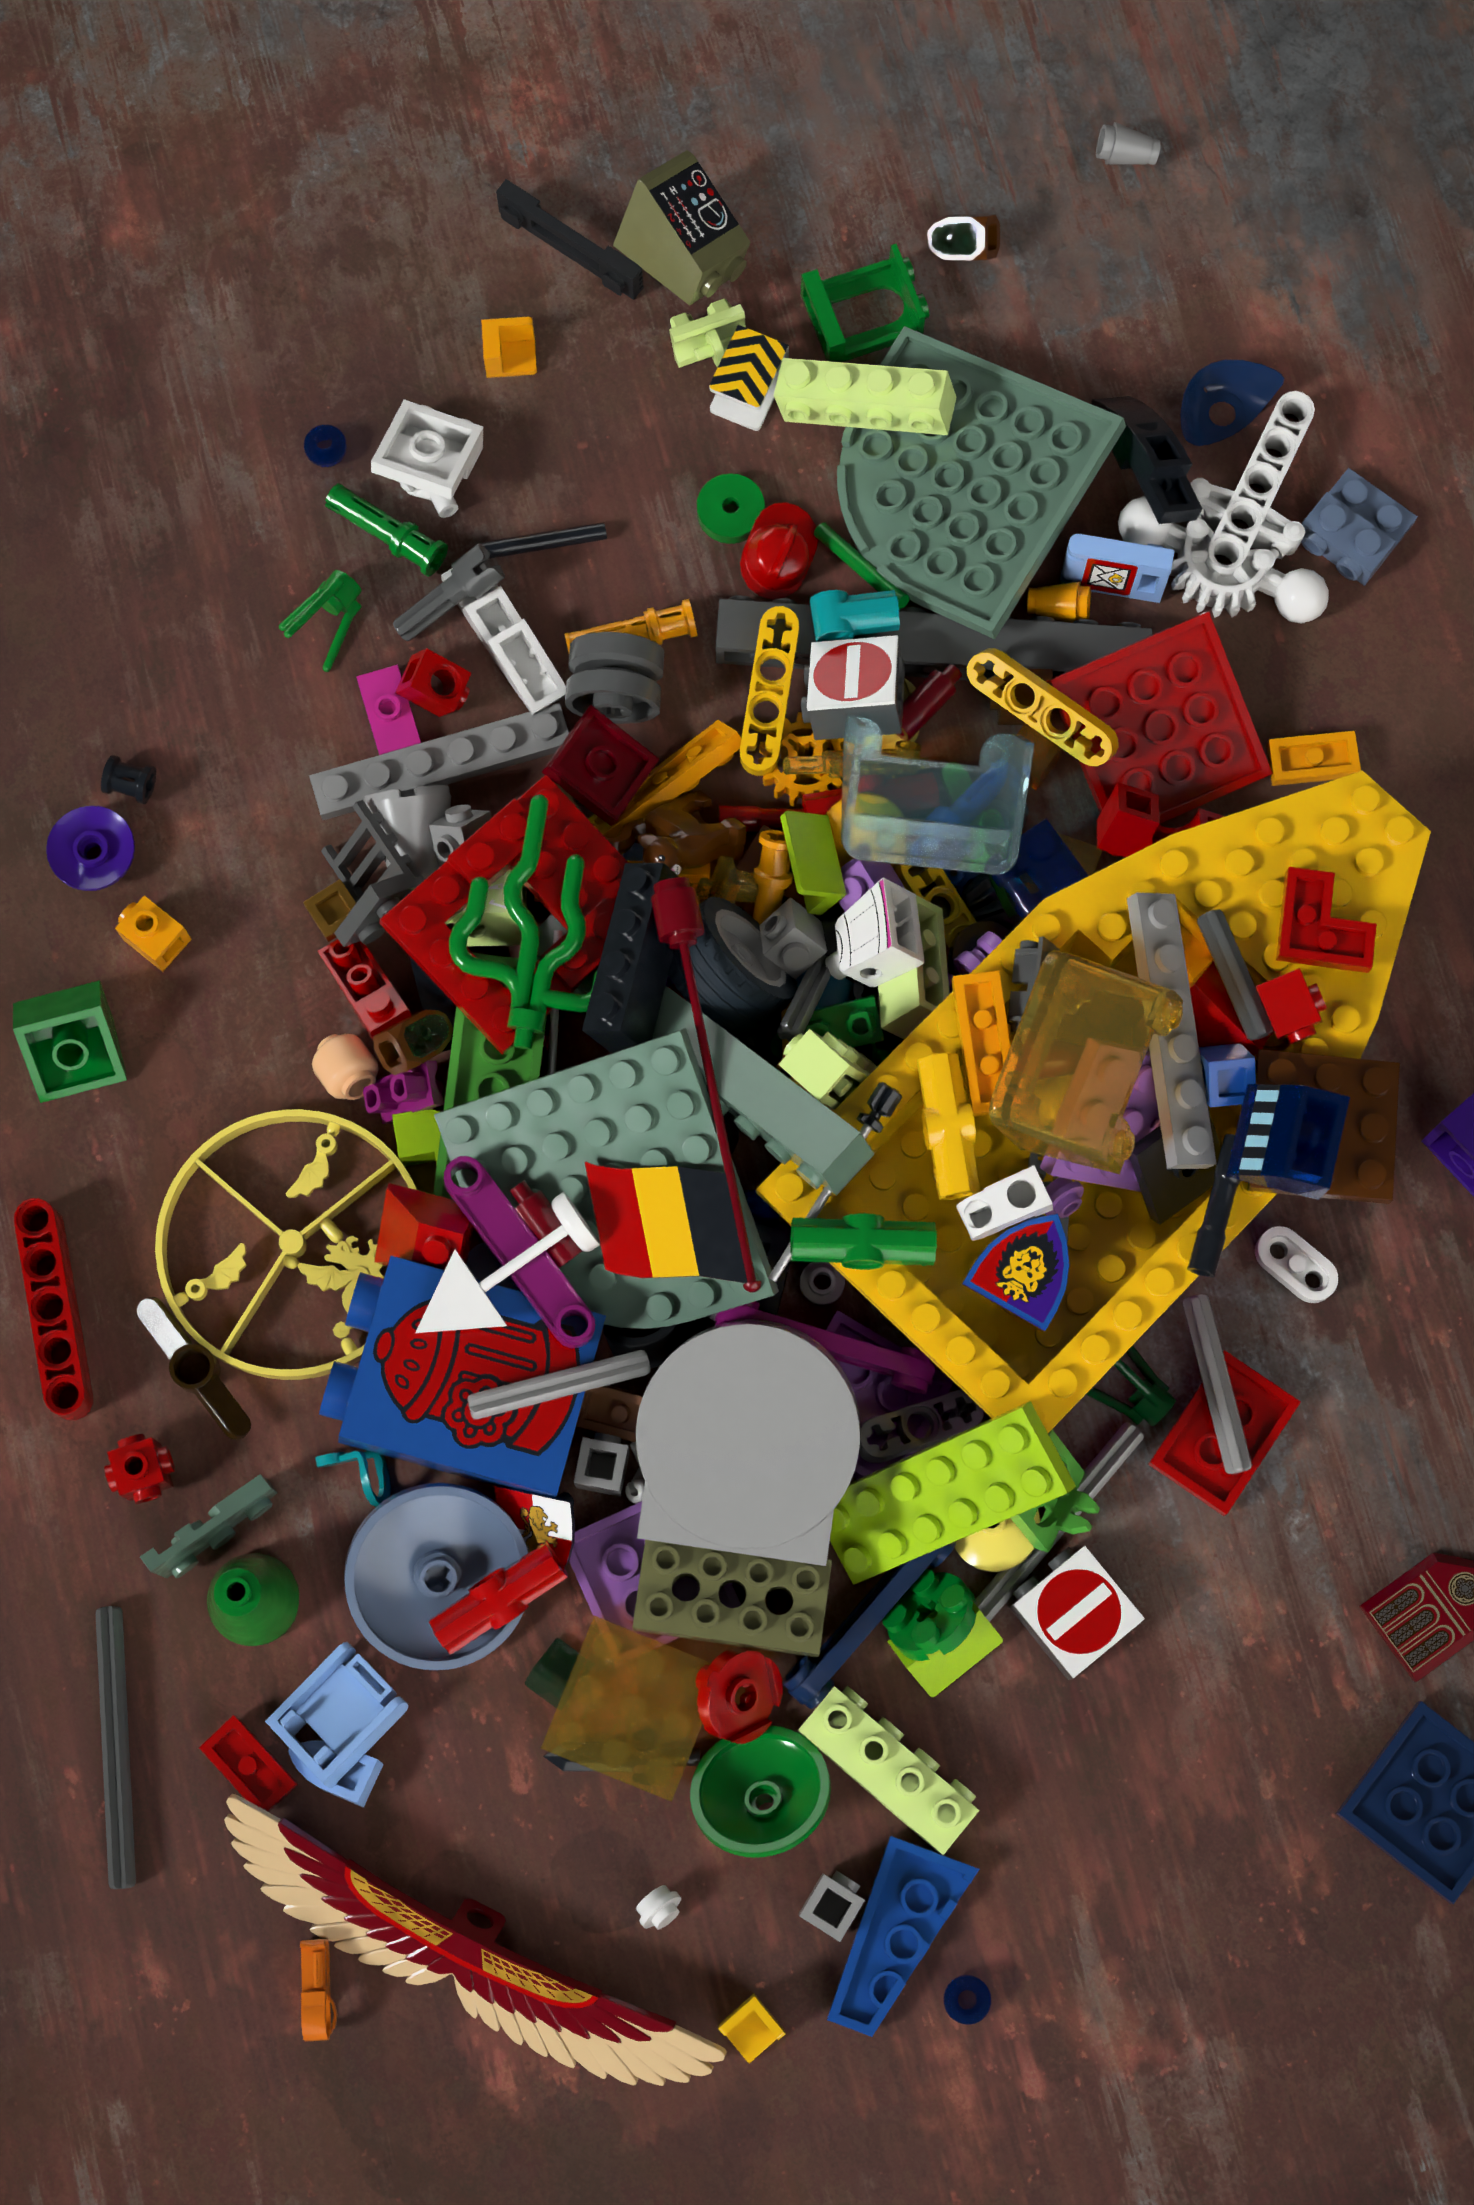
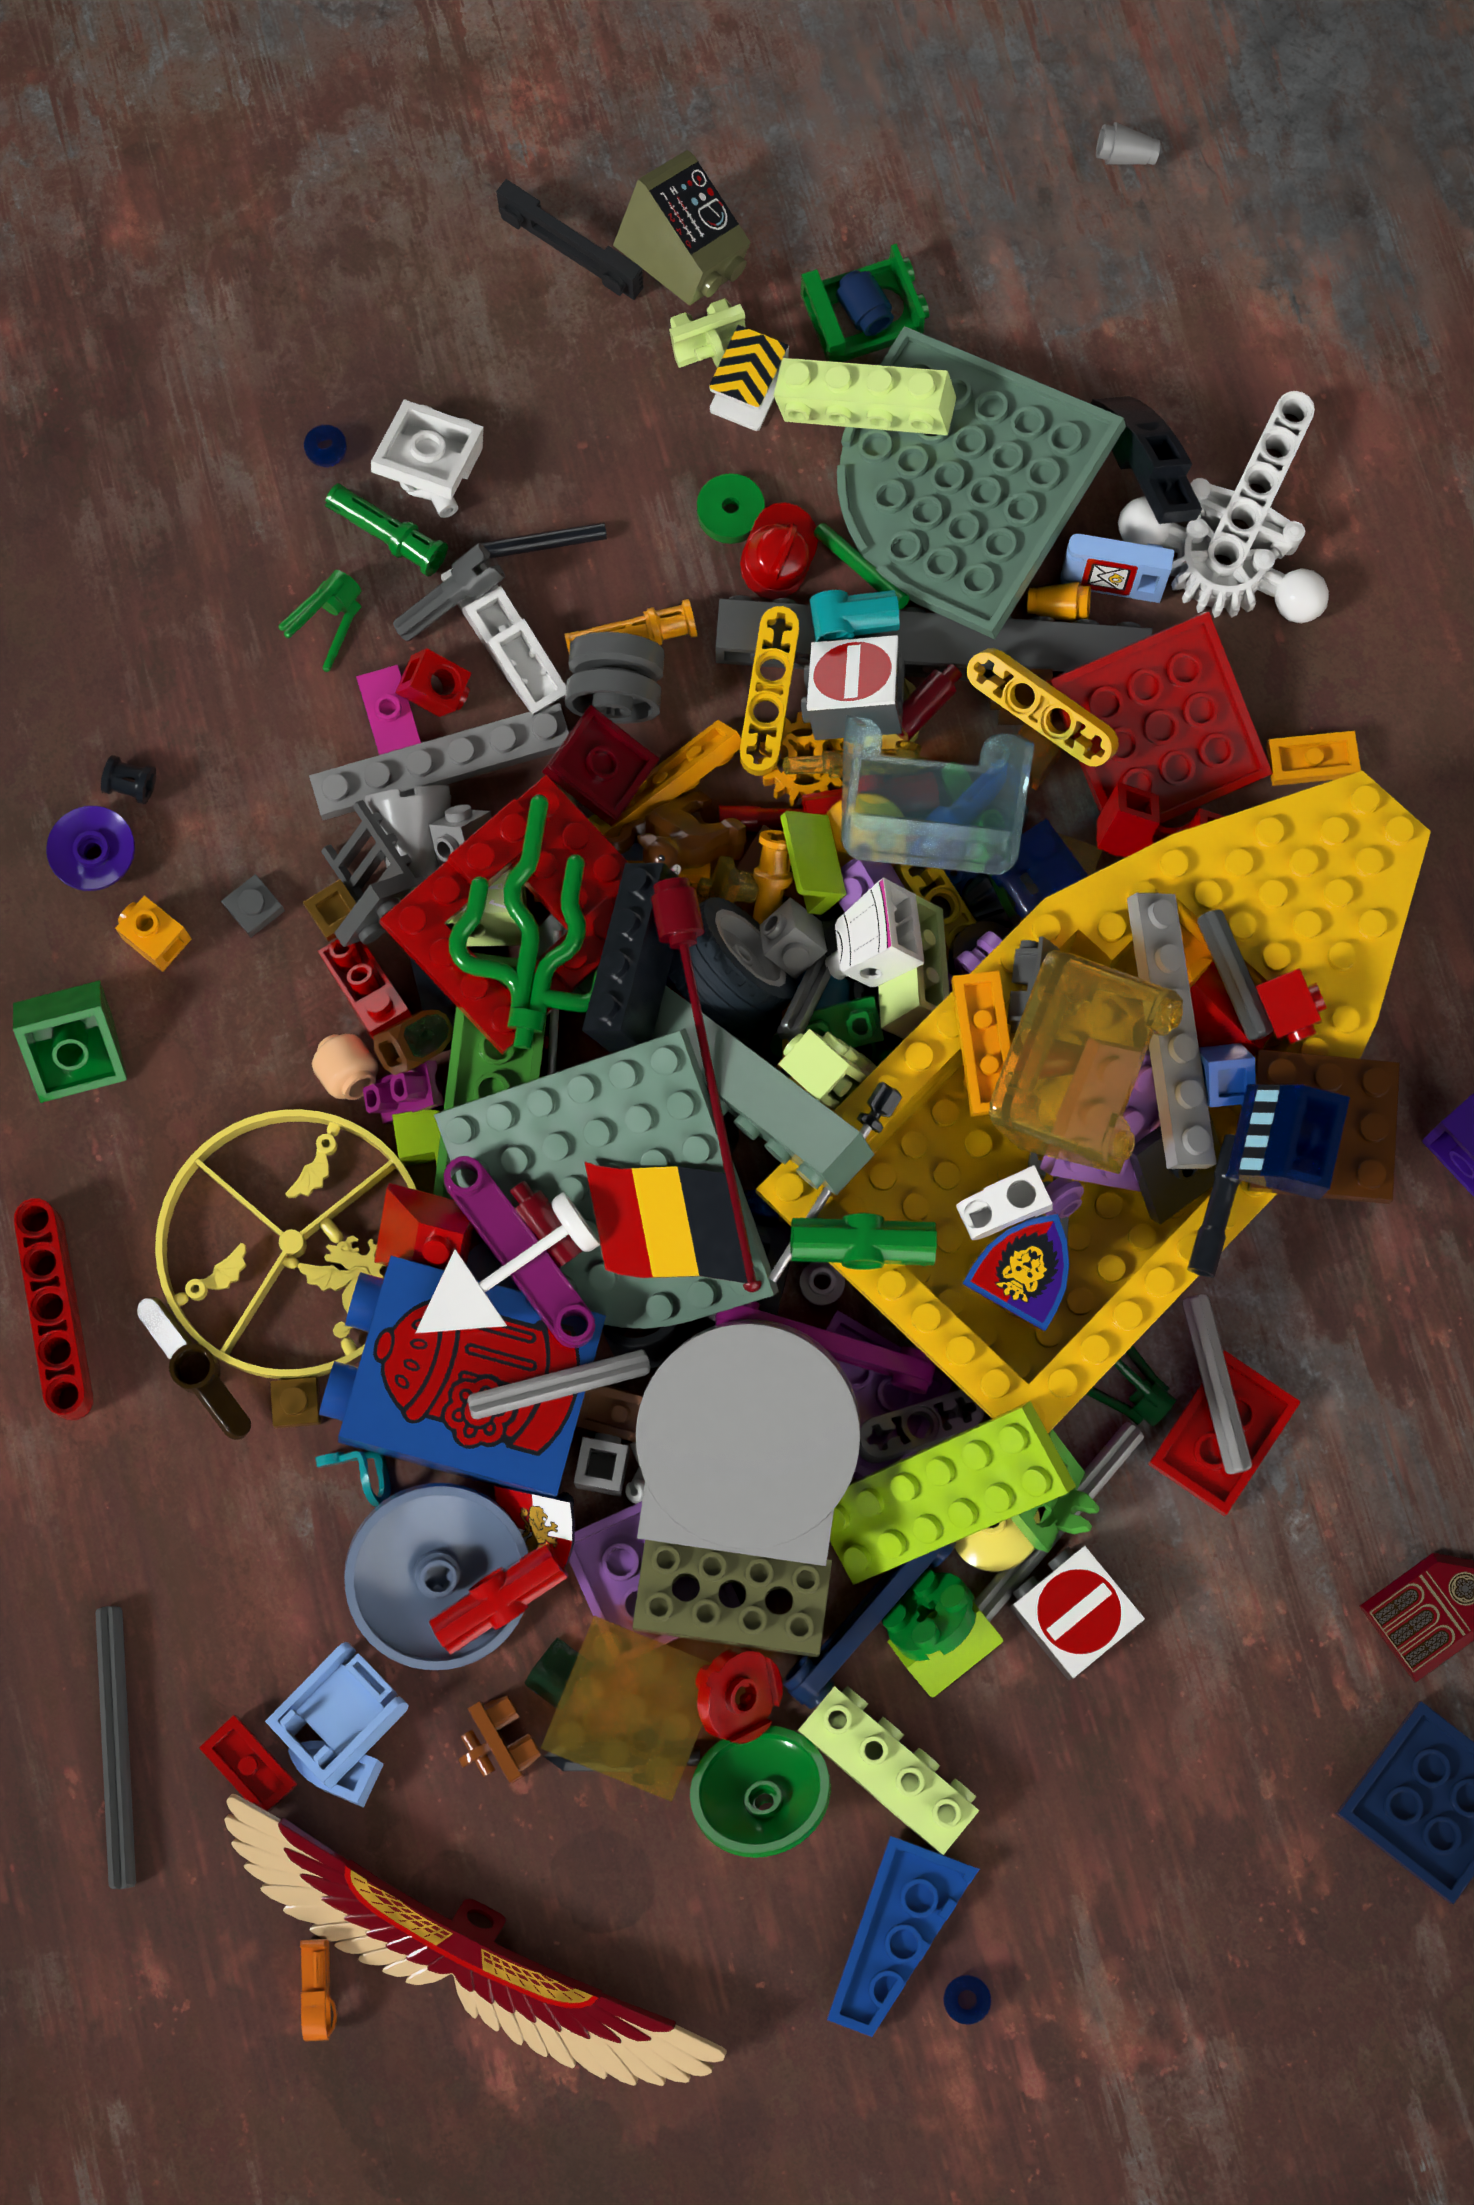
red brick [104,1434,175,1504] -> none
sand green wing [140,1474,278,1579] -> none
green cone [207,1553,299,1646] -> none
light orange panel [481,317,537,378] -> none
white plate [636,1885,681,1930] -> none
yellow panel [718,1994,786,2064] -> none
light grey brick [798,1871,865,1942] -> none
yellow piece [917,1052,980,1200] -> none
rock [926,214,1000,261] -> none
dark blue piece [1180,359,1284,446] -> none
white plate [1255,1226,1338,1303] -> none
red plate [1276,867,1377,973] -> none
sand blue plate [1301,468,1418,586] -> none
none -> dark grey plate [221,874,285,938]
none -> pearl gold plate [270,1377,321,1428]
none -> dark orange hips [458,1696,542,1783]
none -> dark blue brick [836,270,894,336]

